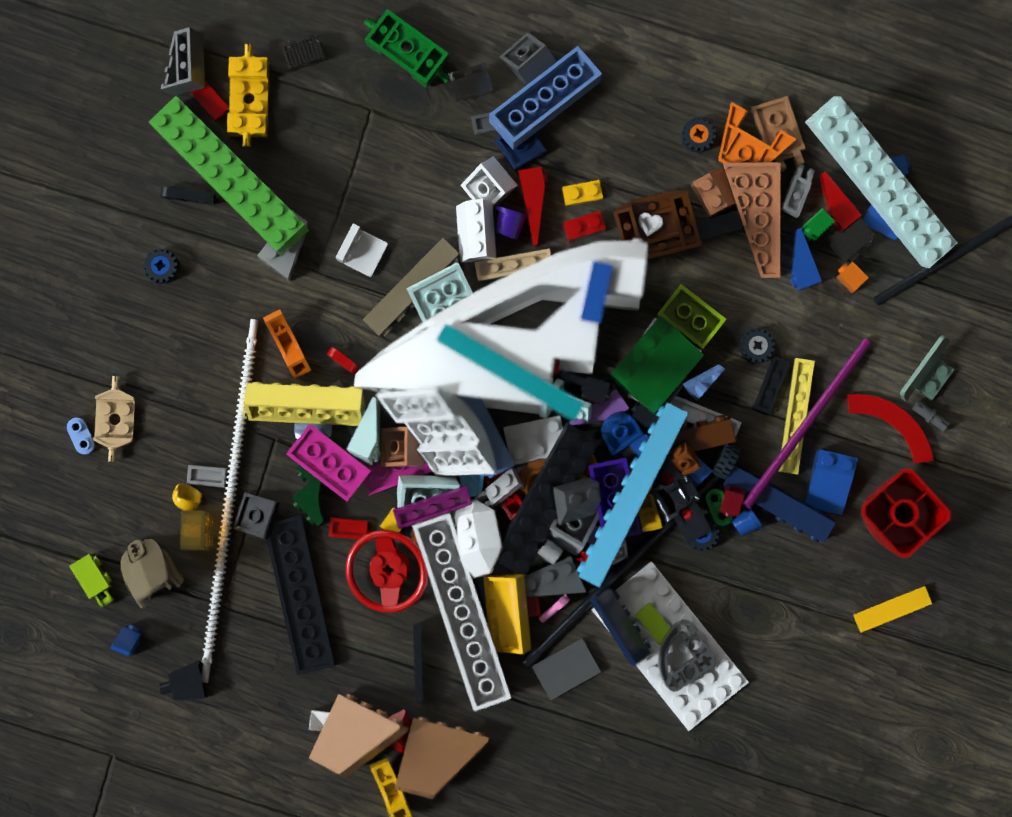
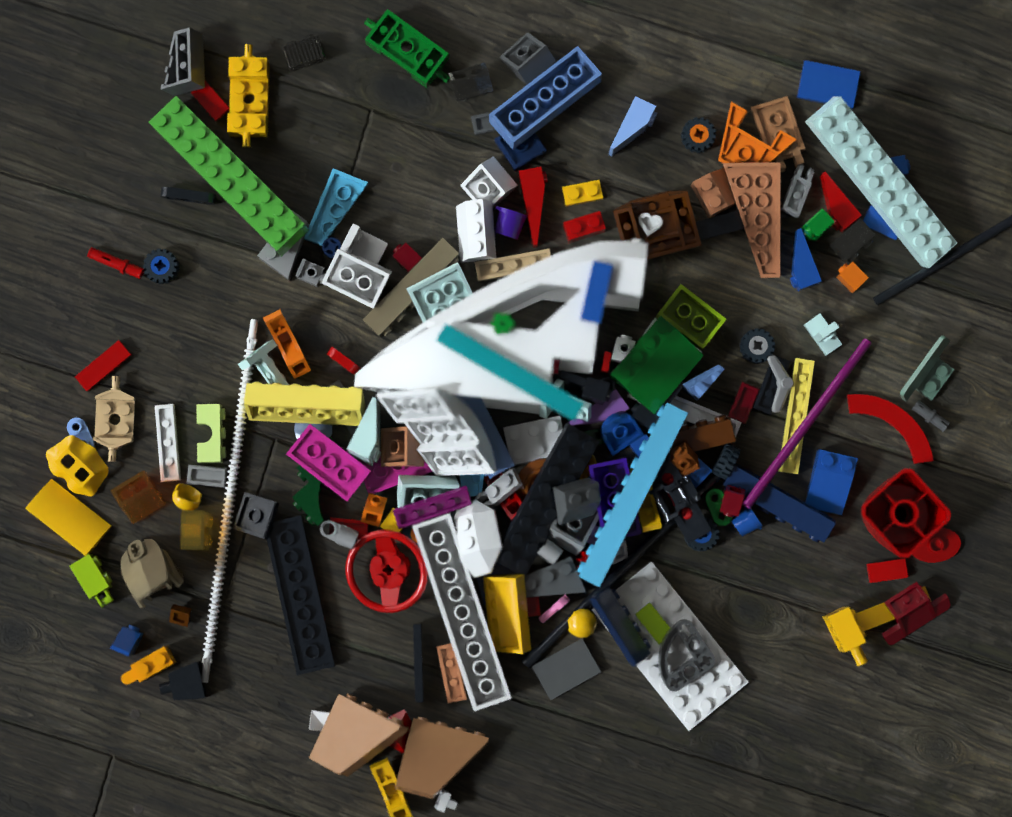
none -> yellow slope [25,479,112,556]
none -> yellow piece [46,435,109,497]
none -> red tile [75,340,132,392]
none -> red pin [87,247,144,279]
none -> clear orange slope [110,470,166,524]
none -> light orange brick [121,646,177,684]
none -> white tile [155,404,181,482]
none -> reddish brown plate [169,604,192,627]
none -> yellowish green arch [196,404,226,463]
none -> light aqua bracket [238,339,289,385]
none -> light grey brick [295,259,326,287]
none -> medium azure wing [304,168,369,246]
none -> light grey piece [320,520,359,549]
none -> dark blue wheel [322,237,342,258]
none -> white slope [322,249,392,308]
none -> orange brick [361,493,387,527]
none -> dark red brick [392,242,422,273]
none -> white tile [434,789,458,812]
none -> nougat tile [436,643,467,704]
none -> green plant [491,313,514,335]
none -> yellow hair [568,609,597,638]
none -> red tile [601,351,612,373]
none -> light blue slope [608,96,657,156]
none -> white brick [611,335,636,363]
none -> dark red tile [728,382,760,425]
none -> light grey piece [767,355,793,413]
none -> blue tile [797,60,860,109]
none -> light aqua bracket [804,314,842,356]
none -> yellow brick [822,607,868,666]
none -> red tile [866,559,908,583]
none -> dark red plate [882,581,950,645]
none -> red piece [912,528,961,563]

